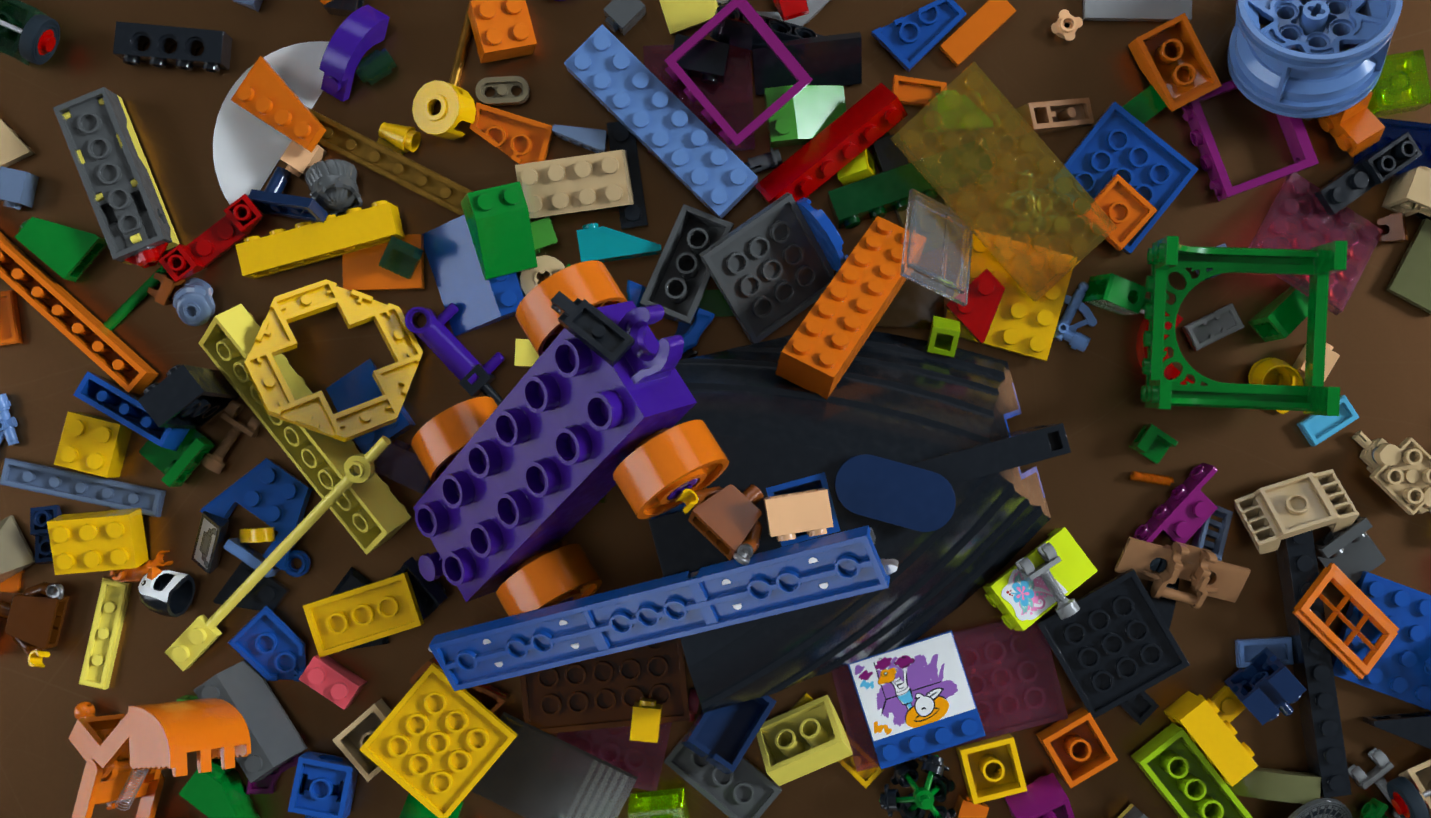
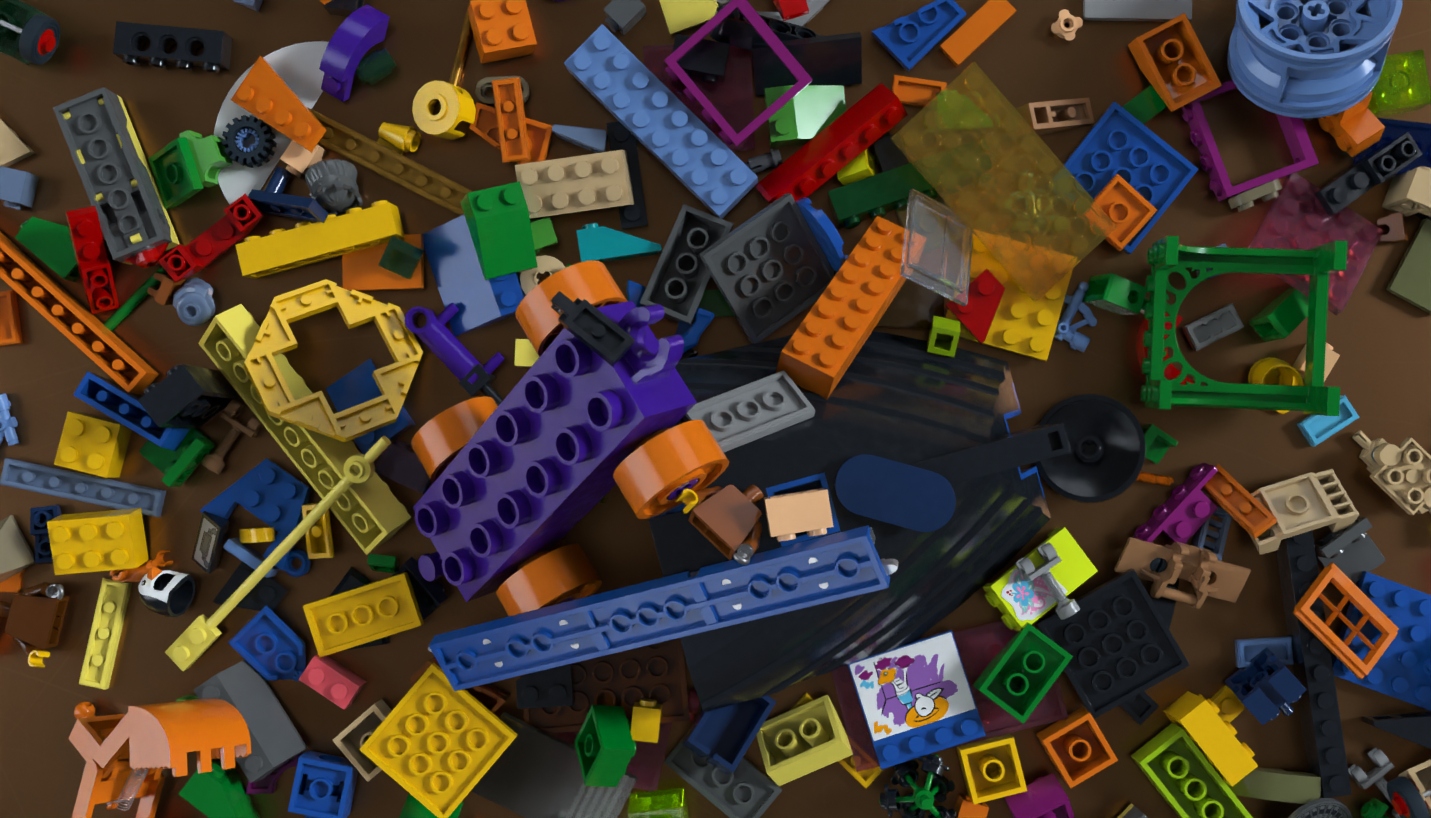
none -> red slope [66,206,120,314]
none -> green tile [148,137,204,209]
none -> bright green brick [179,130,233,188]
none -> black bush [222,115,277,168]
none -> yellow slope [302,503,335,559]
none -> green tile [367,554,400,573]
none -> orange tile [492,77,531,163]
none -> black wing [516,663,574,709]
none -> green brick [574,705,636,787]
none -> light grey tile [682,370,815,452]
none -> green slope [973,622,1073,724]
none -> black dish [1035,394,1146,503]
none -> orange tile [1202,464,1277,539]
none -> dark tan plate [1227,179,1283,212]

